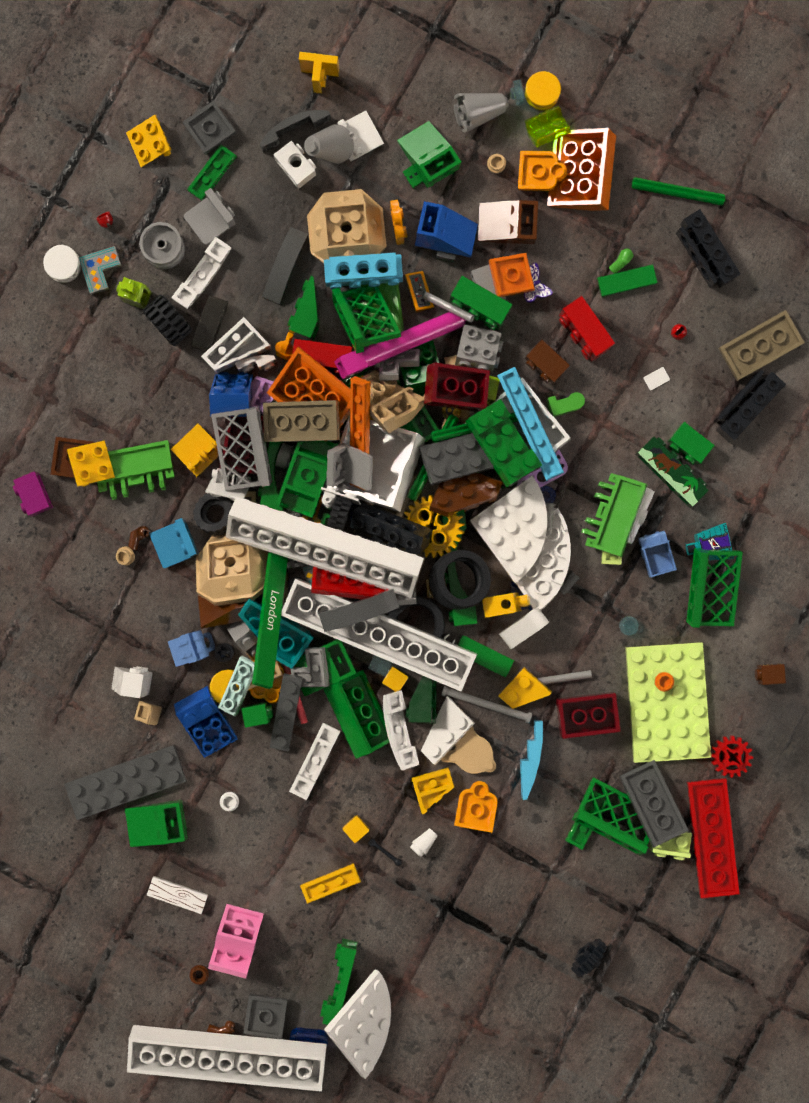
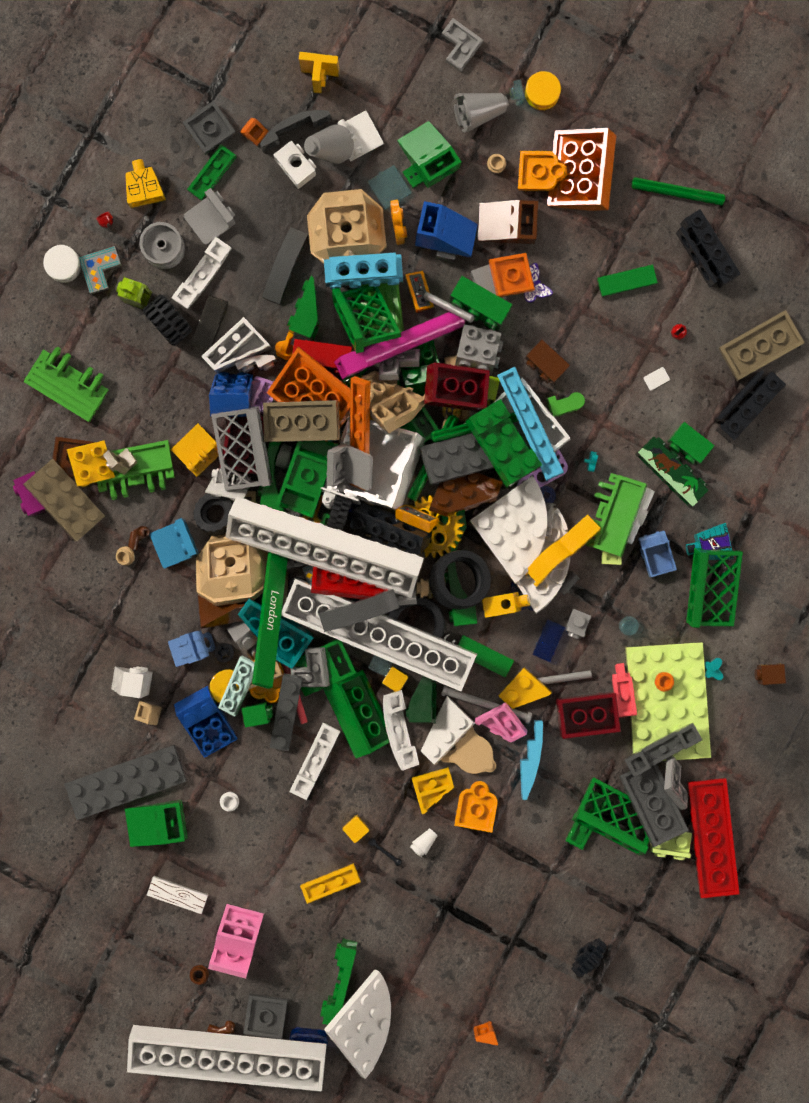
yellow hinge [126,115,171,167] -> none
white beam [499,606,549,649] -> none
clear neon green bracket [525,106,571,148] -> none
red brick [559,296,615,362] -> none
bright green arm [609,249,633,274] -> none
red gear [710,735,753,778] -> none
none -> bright green hinge [23,347,109,423]
none -> dark tan plate [23,459,105,542]
none -> dark tan bracket [103,448,137,475]
none -> yellow torso [126,159,166,208]
none -> orange slope [240,118,269,146]
none -> clear light blue piece [367,165,412,210]
none -> light orange slope [396,504,439,533]
none -> tan plate [416,579,429,598]
none -> light grey tile [442,18,483,72]
none -> orange slope [473,1021,498,1045]
none -> bright pink wing [475,702,528,742]
none -> yellow piece [525,515,601,588]
none -> clear blue plate [532,619,565,662]
none -> light grey bracket [565,609,591,639]
none -> teal piece [584,451,598,472]
none -> coral hinge [612,663,637,718]
none -> dark grey slope [625,723,702,777]
none -> light grey tile [664,756,688,810]
none -> teal piece [704,658,724,680]

